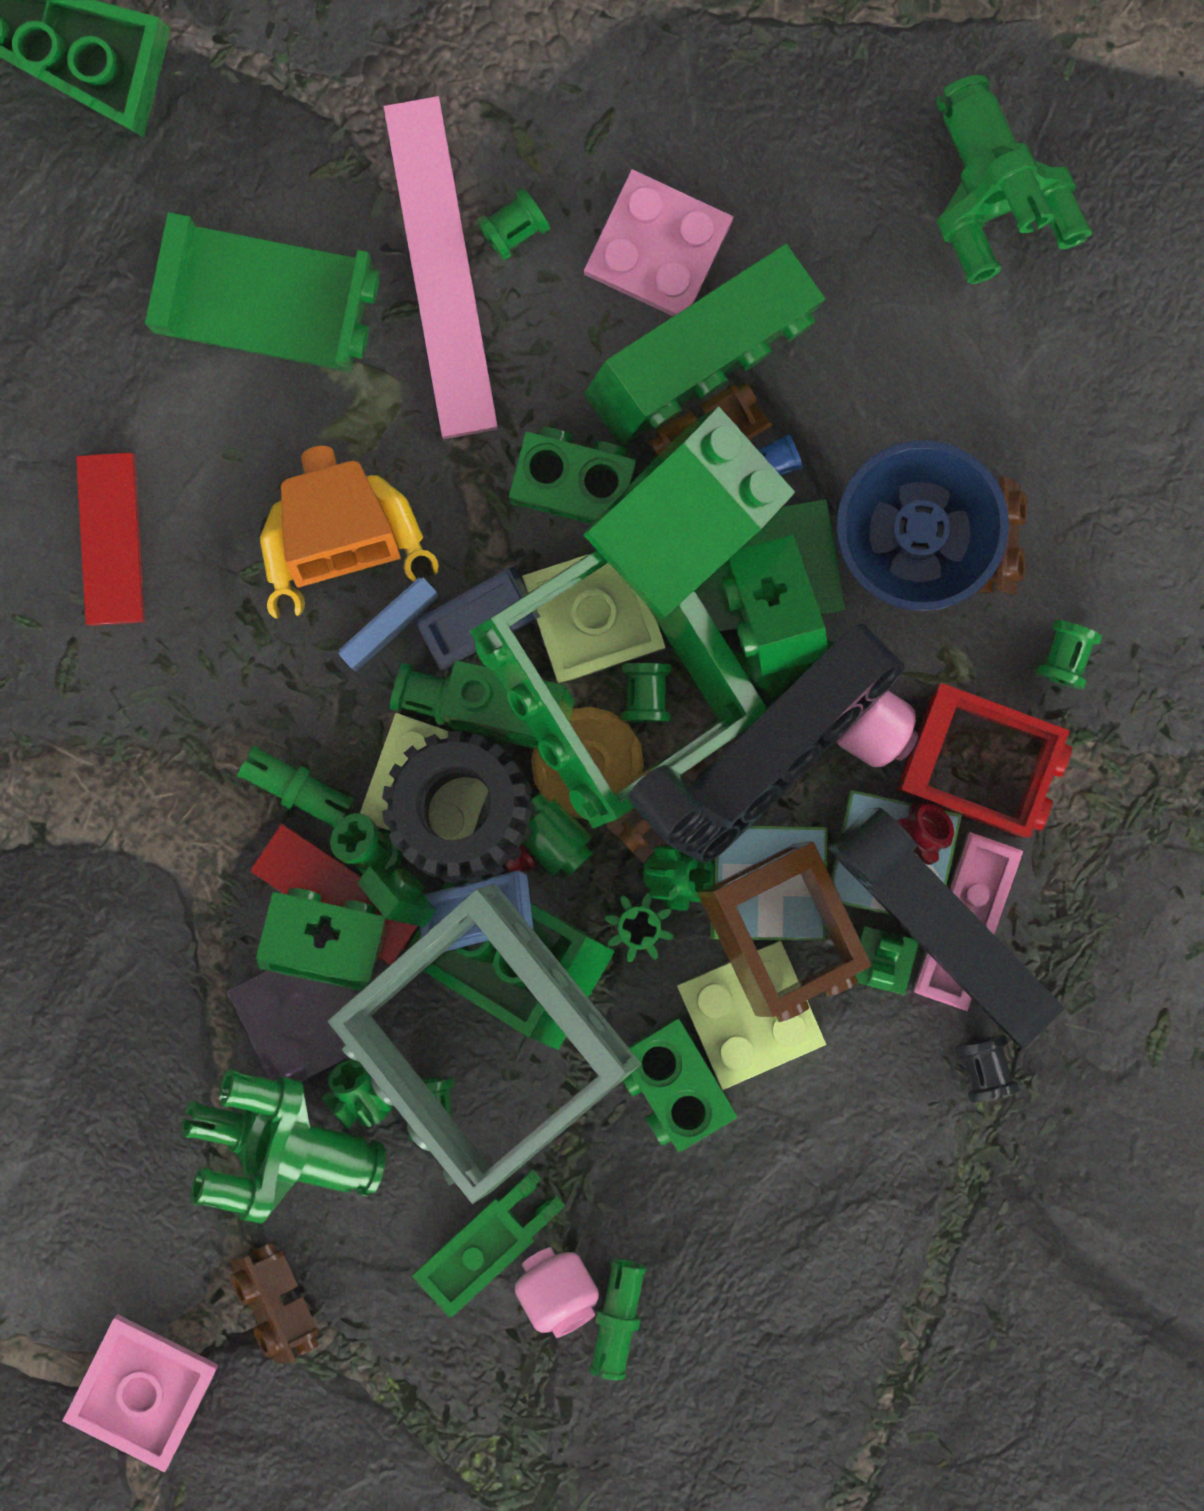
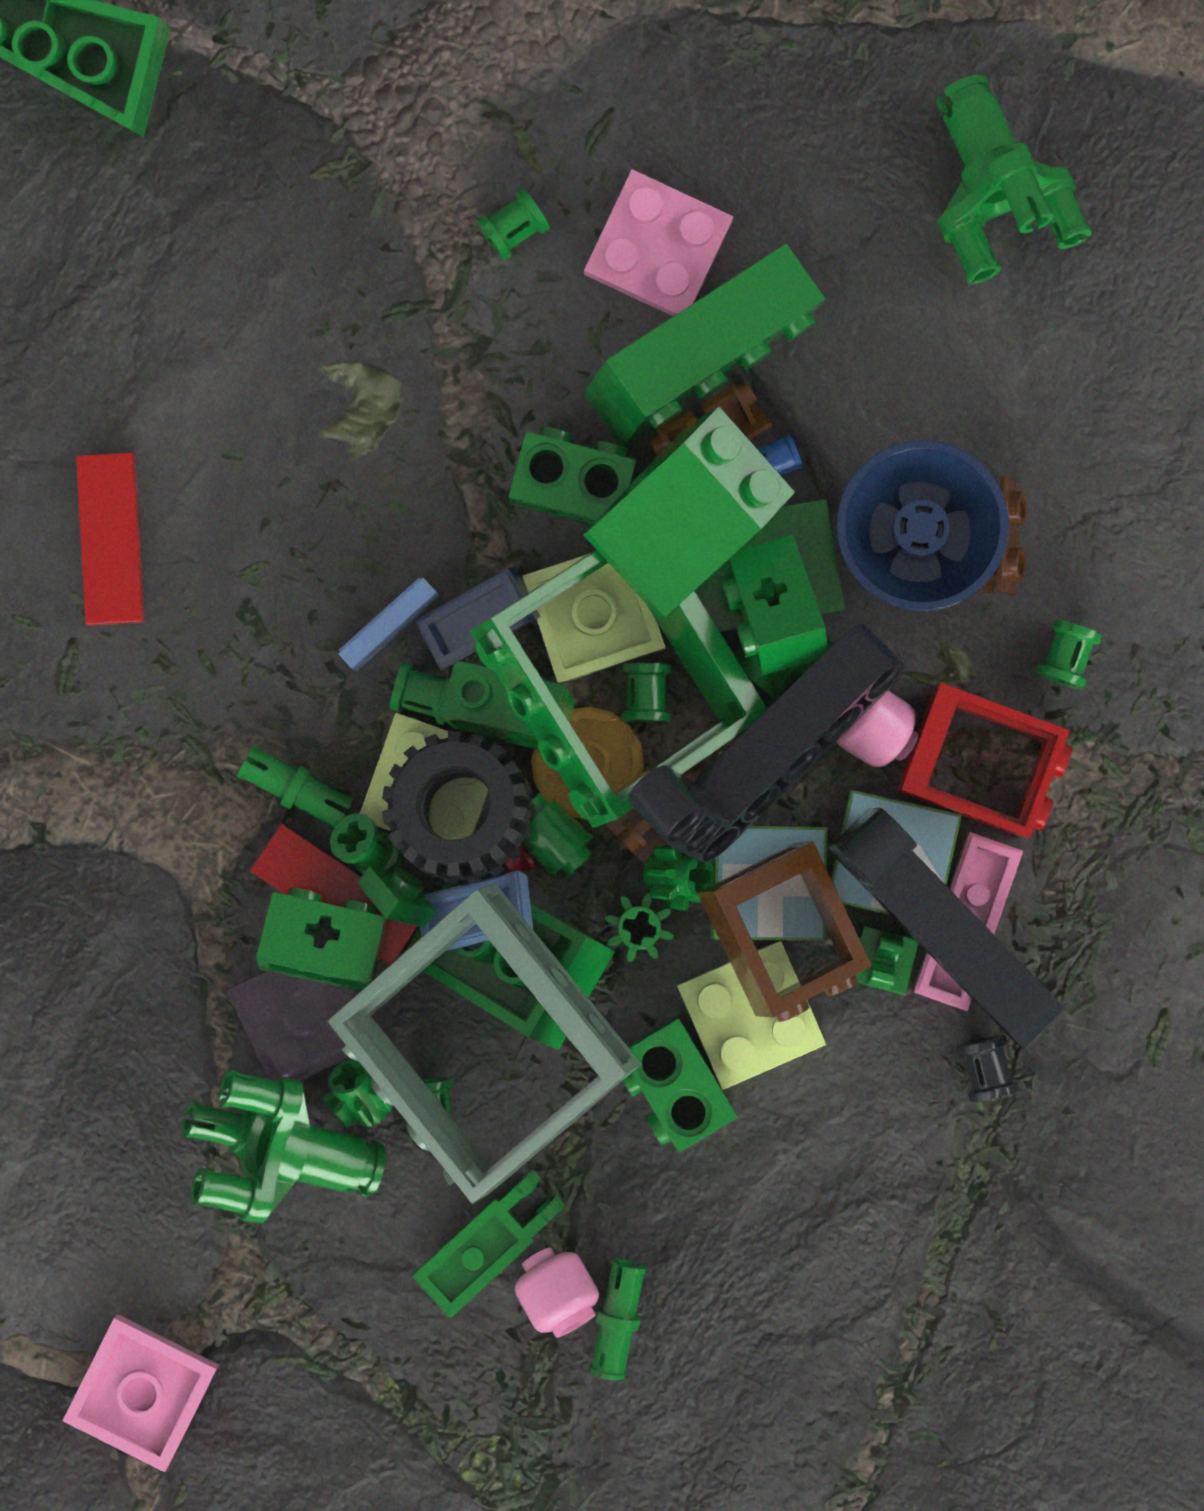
green panel [145,212,380,372] -> none
reddish brown hinge [230,1242,319,1363] -> none
orange torso [260,446,439,619] -> none
bright pink tile [384,96,498,439] -> none
dark red plate [897,802,954,865] -> none

